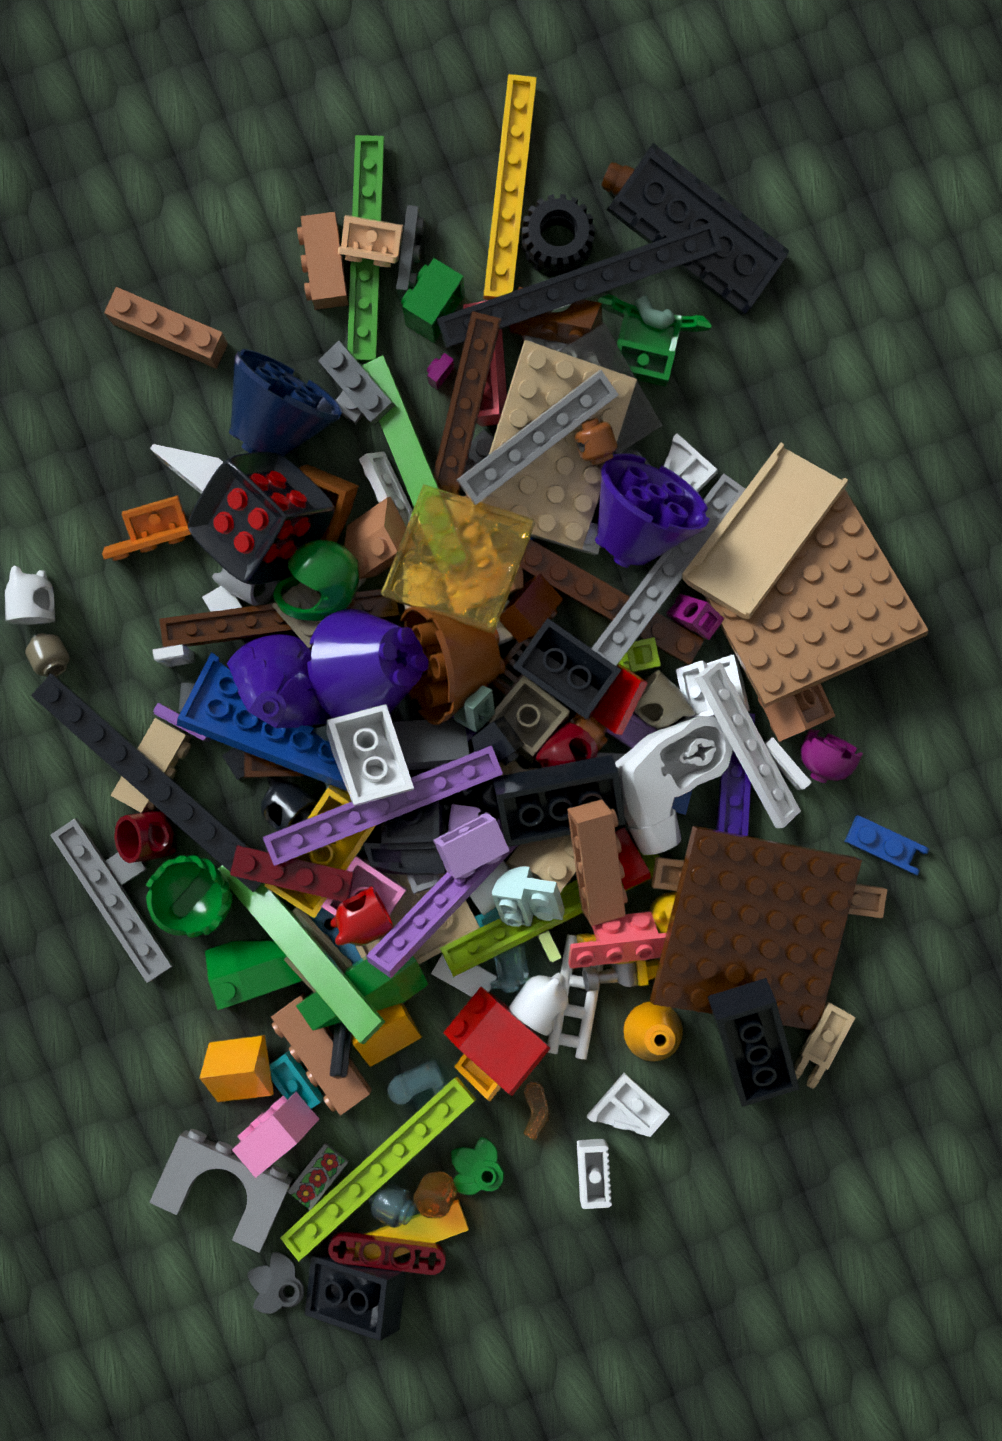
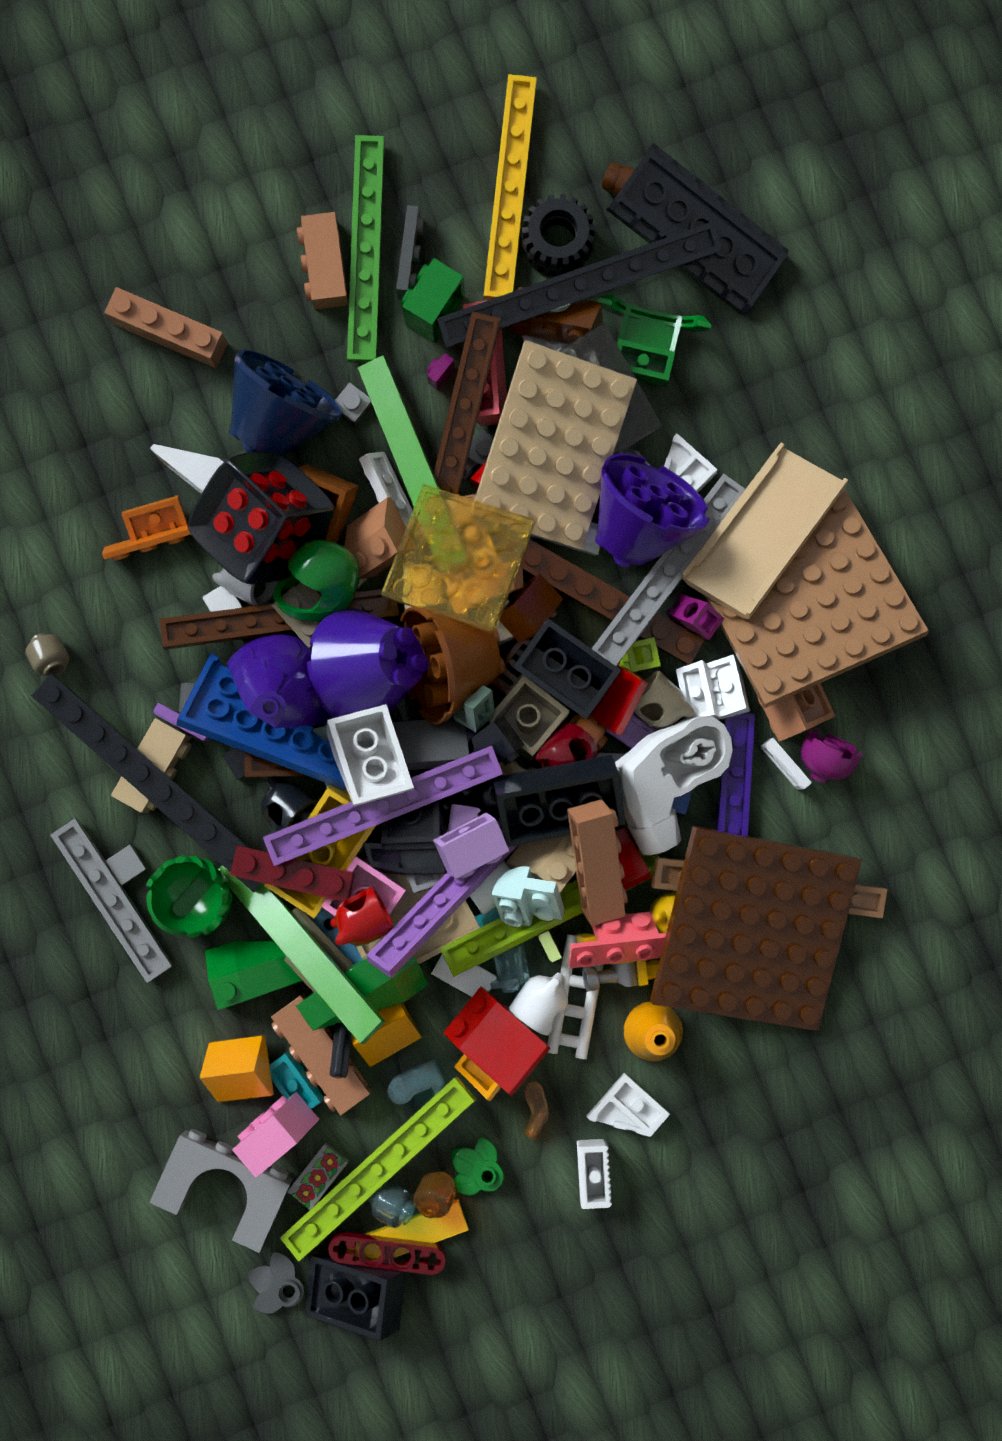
white piece [5,565,55,625] -> none
dark red piece [114,811,176,863] -> none
white tile [153,645,195,667] -> none
dark grey plate [318,341,395,425] -> none
light nougat bracket [338,215,403,267] -> none
light grey plate [457,370,619,505] -> none
dark orange head [574,418,617,465] -> none
sand green arm [633,295,674,329] -> none
white plate [695,661,801,828] -> none
black brick [708,978,799,1107] -> none
tan hinge [794,1002,855,1089] -> none
blue hinge [844,815,930,876] -> none

